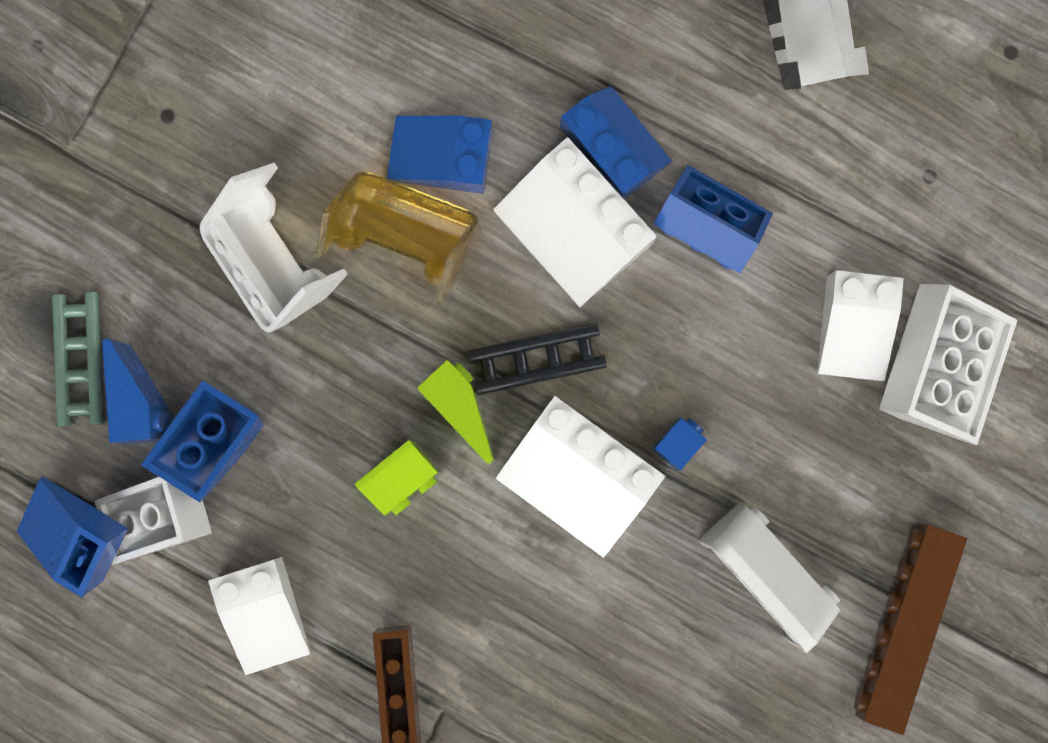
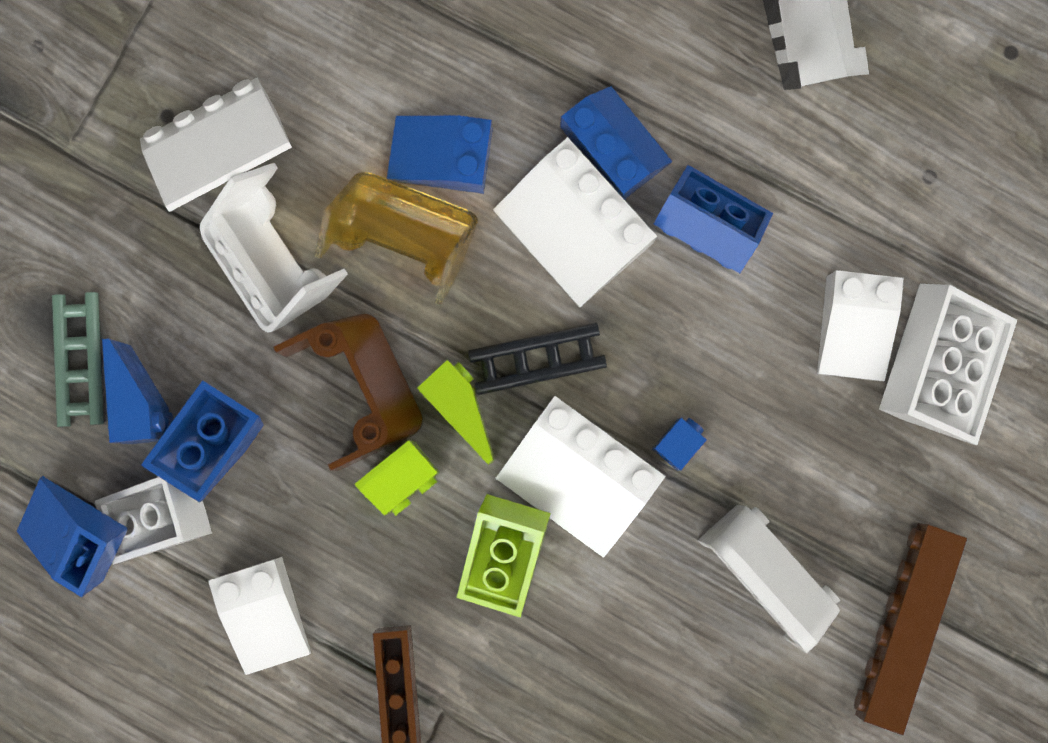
none -> white slope [140,78,292,212]
none -> reddish brown windscreen [273,314,423,471]
none -> lime slope [457,494,551,618]

